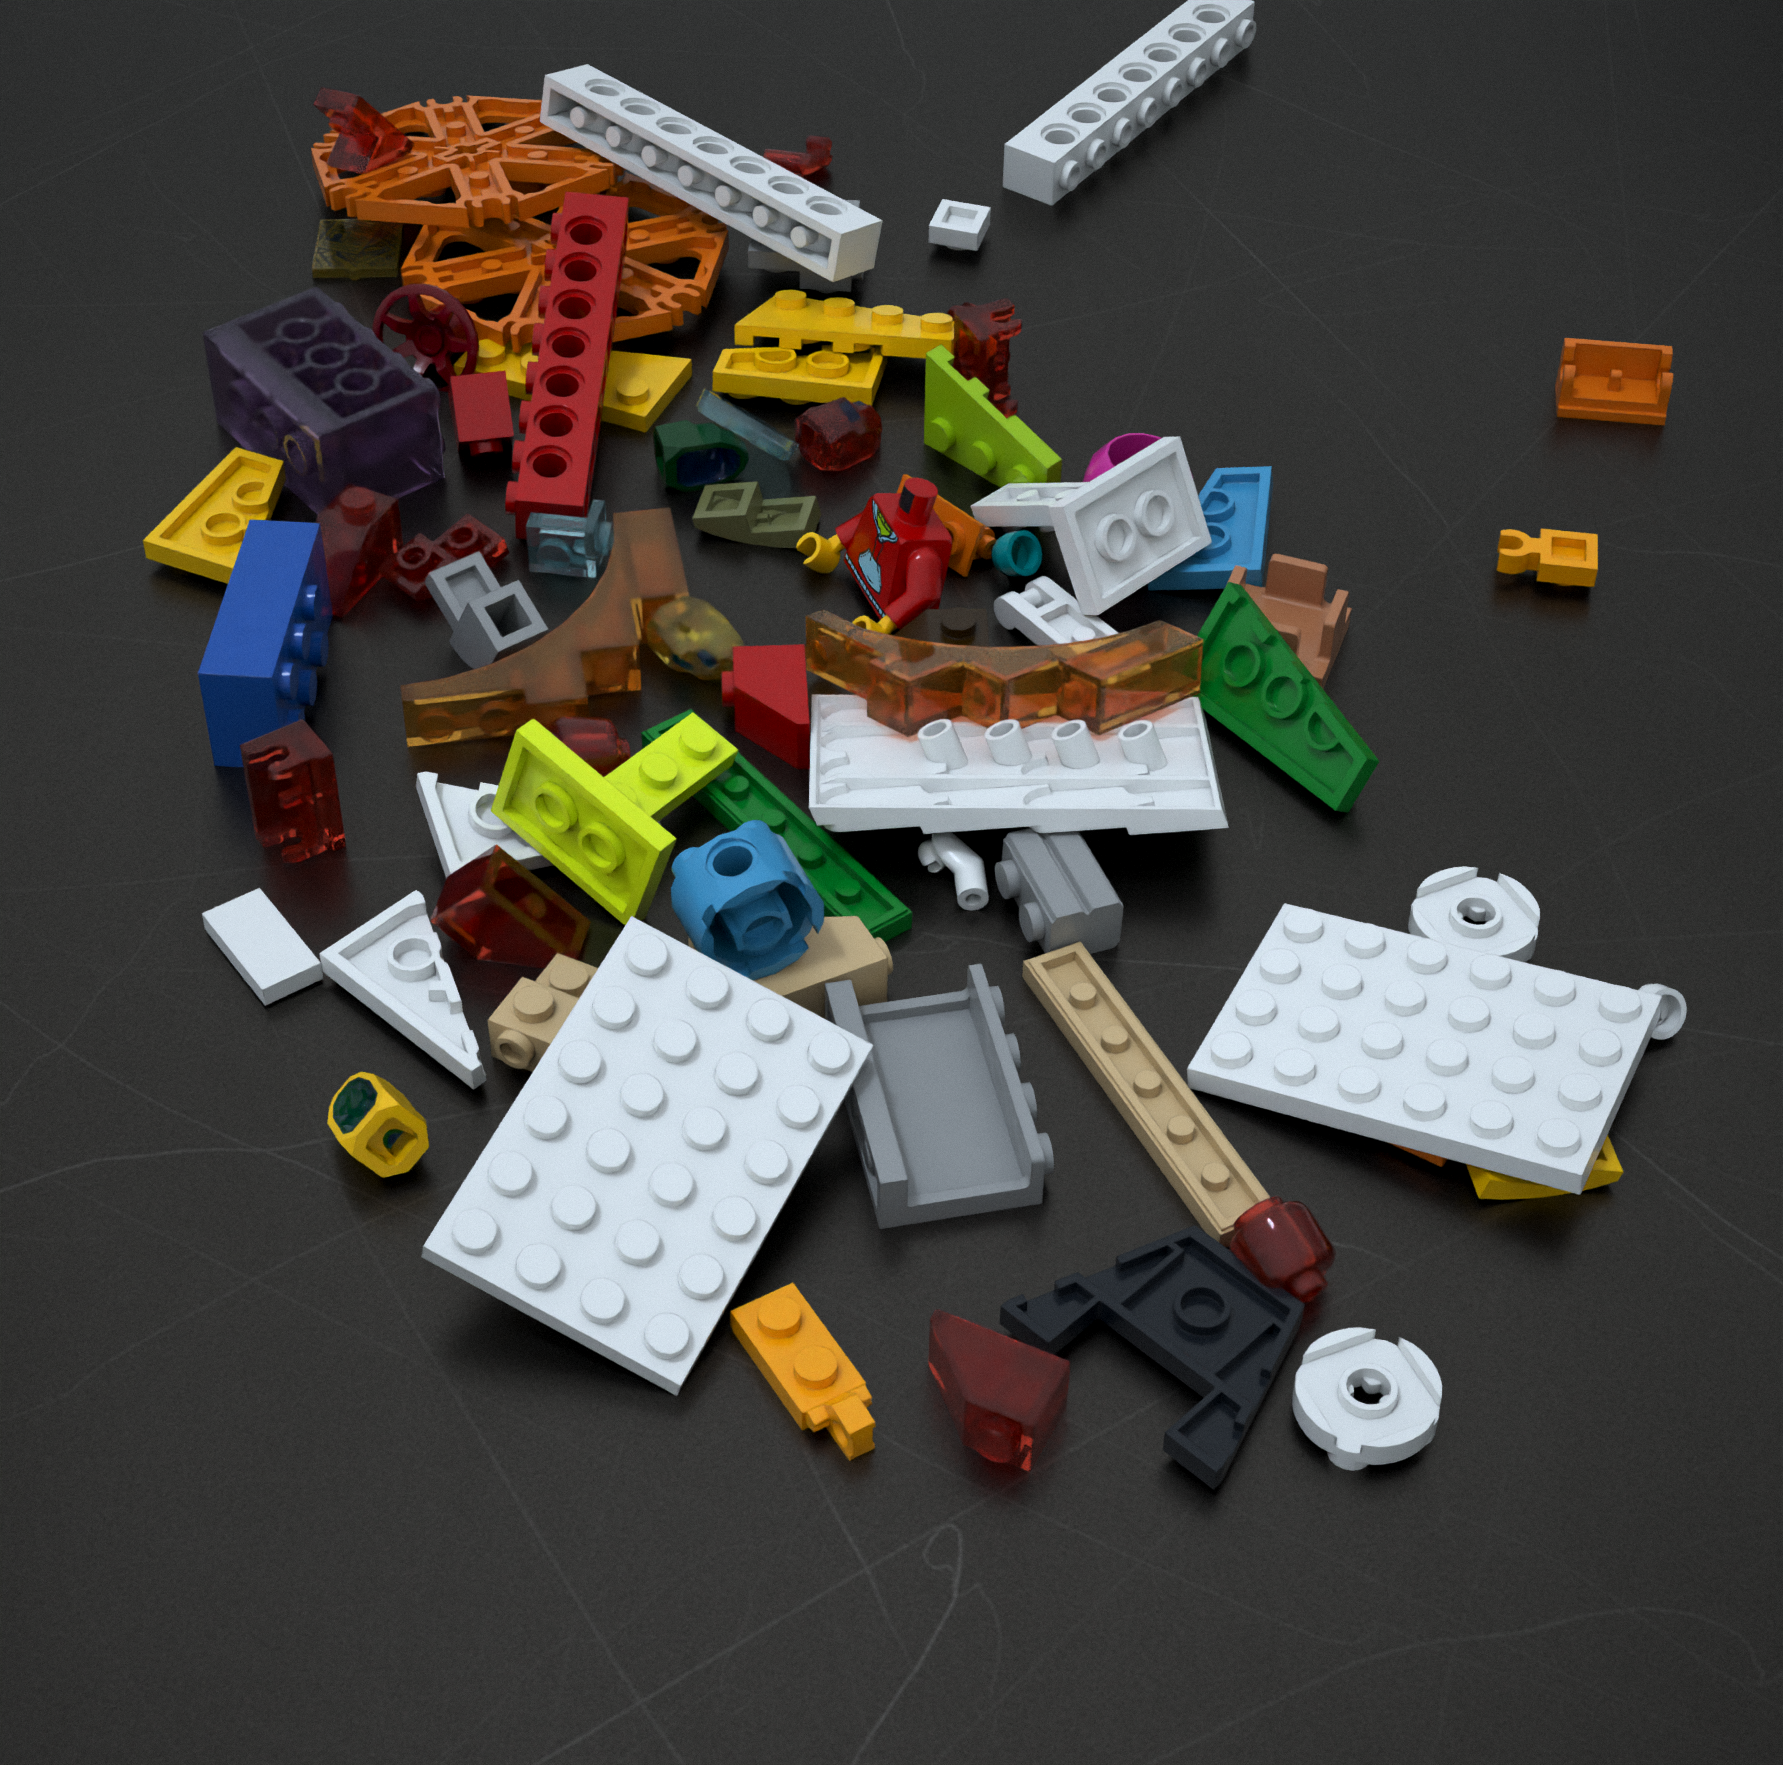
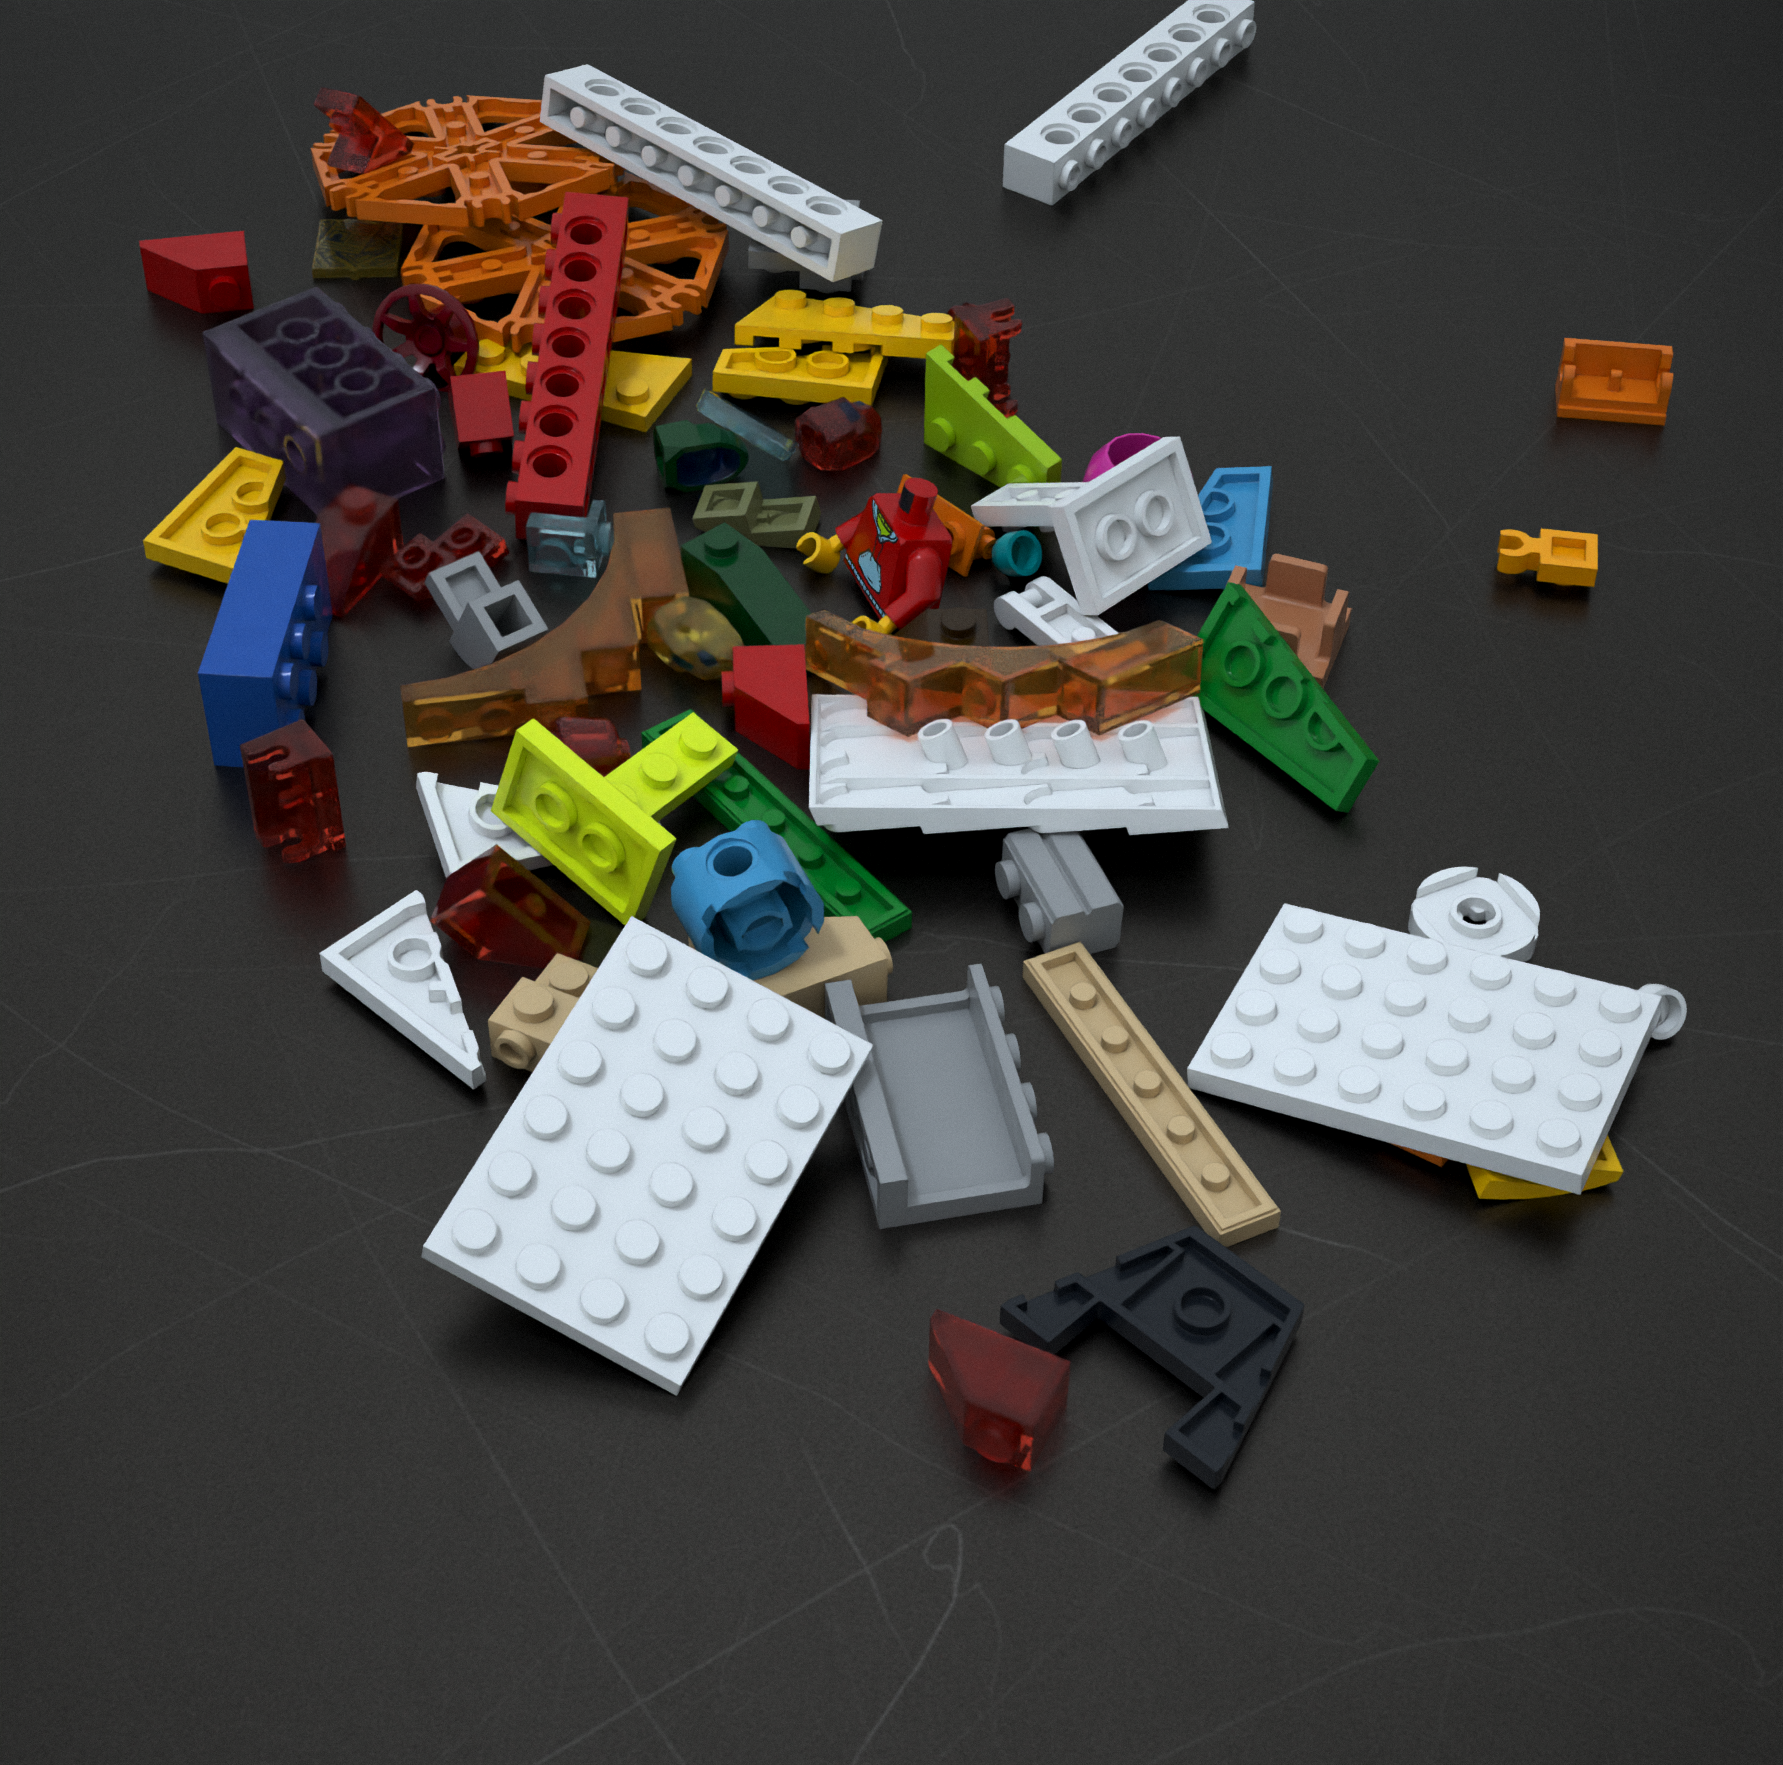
white tile [202,888,323,1006] -> none
yellow rock [327,1072,429,1178] -> none
light orange hinge [730,1283,876,1461] -> none
clear red arm [763,135,833,177] -> none
white arm [918,832,989,911] -> none
white plate [928,199,991,251] -> none
clear red head [1229,1196,1336,1303] -> none
white plate [1292,1327,1442,1471] -> none
none -> red slope [139,231,254,314]
none -> dark green slope [680,522,840,677]

